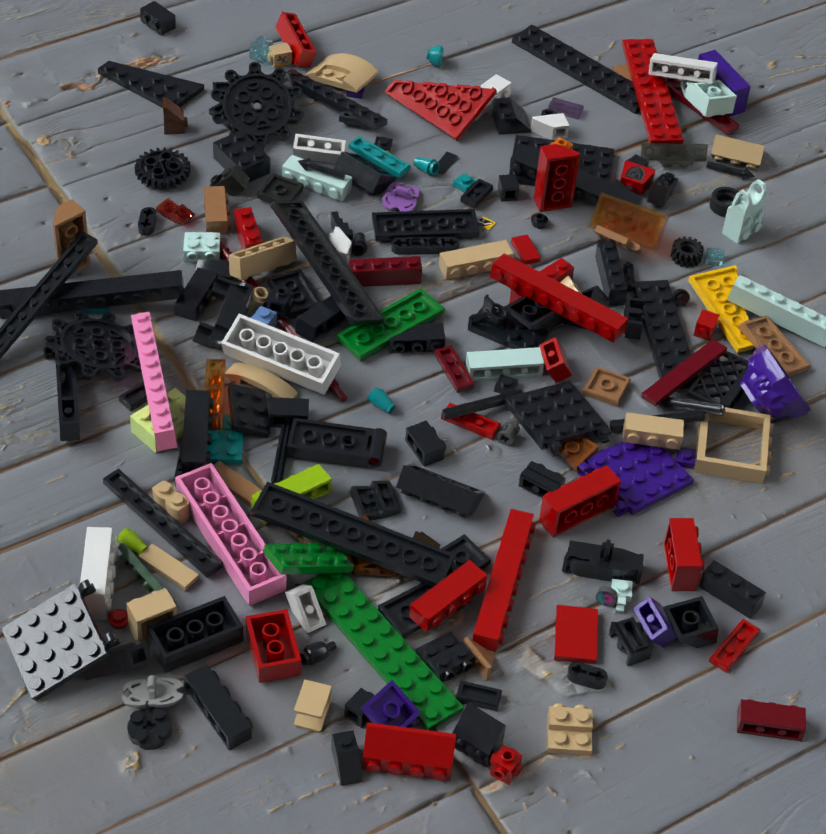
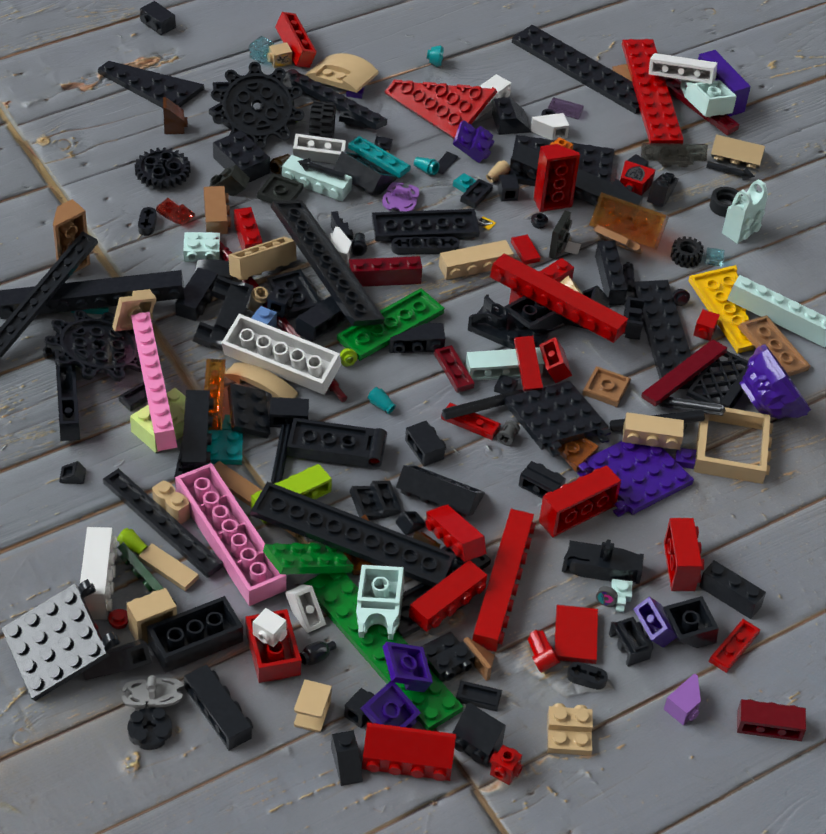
none -> black slope [59,461,86,484]
none -> tan plate [112,289,156,332]
none -> white brick [253,608,287,647]
none -> dark brown cone [270,154,291,174]
none -> black tyre [309,101,336,139]
none -> lime plate [340,348,358,367]
none -> light aqua brick [356,565,405,640]
none -> dark purple plate [382,641,433,692]
none -> black slope [396,511,426,535]
none -> red brick [425,504,487,562]
none -> dark purple plate [453,120,494,163]
none -> tan cone [486,160,511,183]
none -> red tile [514,336,543,392]
none -> red piece [528,630,560,673]
none -> pearl dark grey plate [549,210,572,259]
none -> white sticker [564,241,581,254]
none -> medium lavender slope [664,673,701,725]

